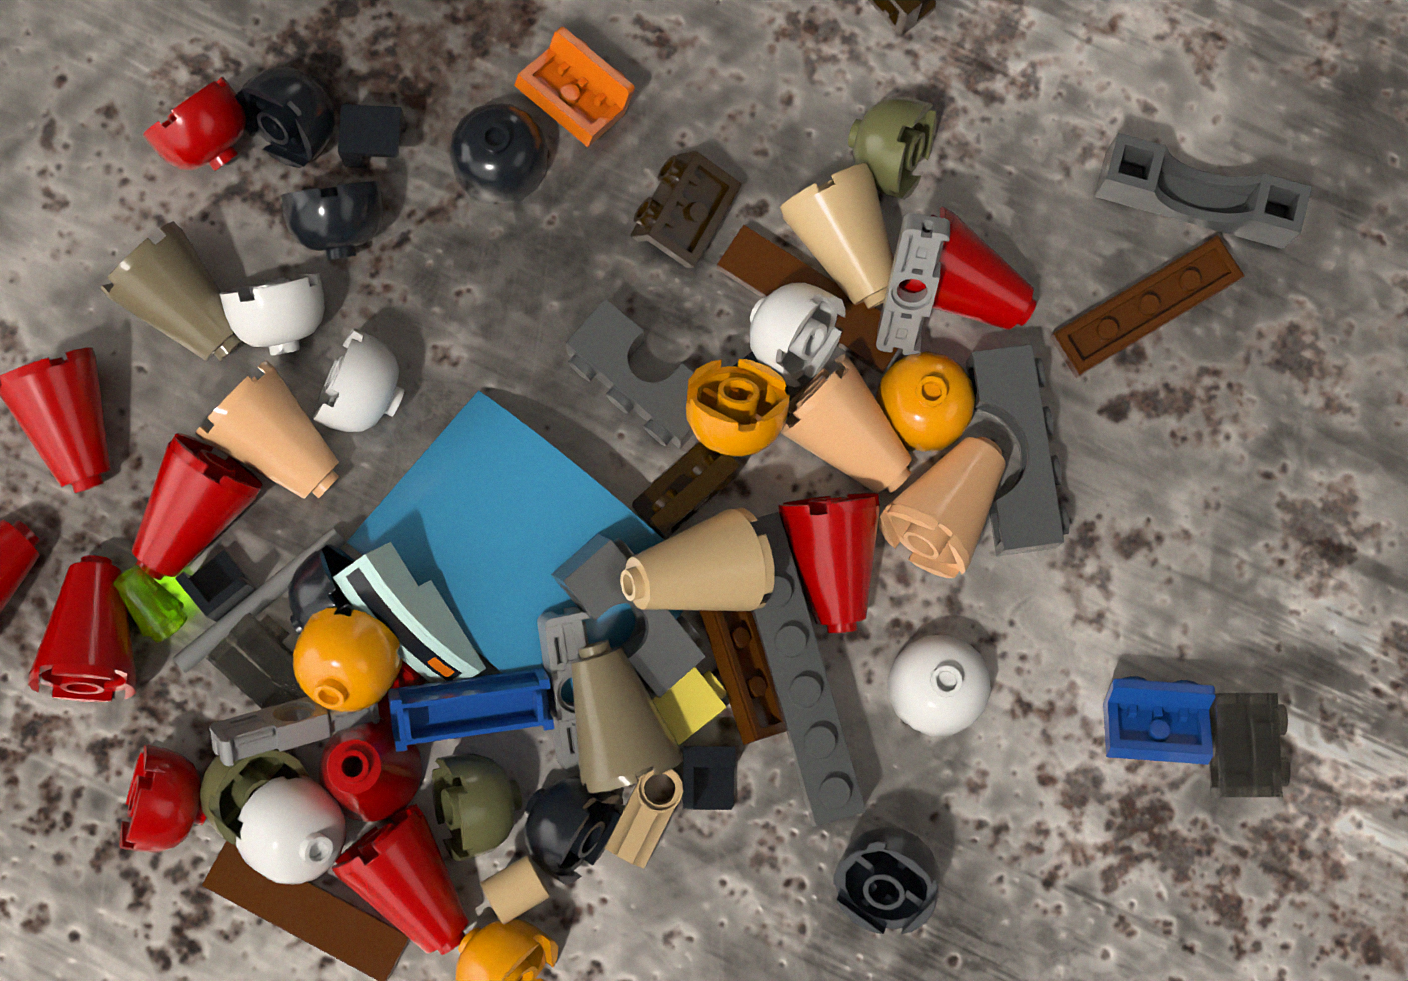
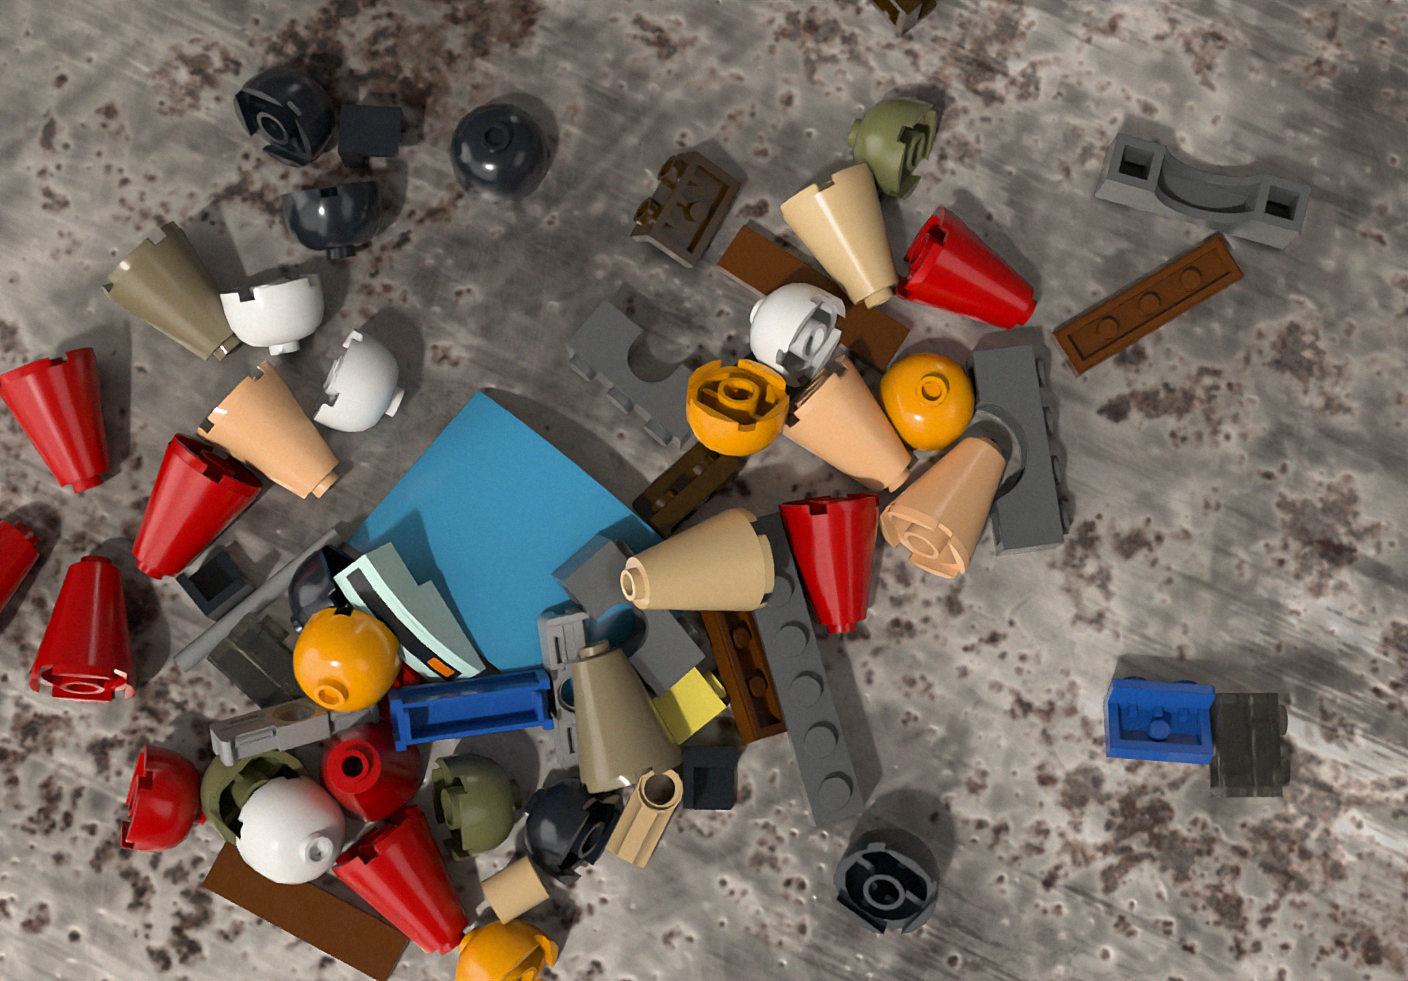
clear neon green cone [113,565,188,643] -> none
red cylinder [143,77,246,172] -> none
orange bracket [514,26,635,147] -> none
light grey piece [876,213,950,355] -> none
white cylinder [888,634,991,736] -> none

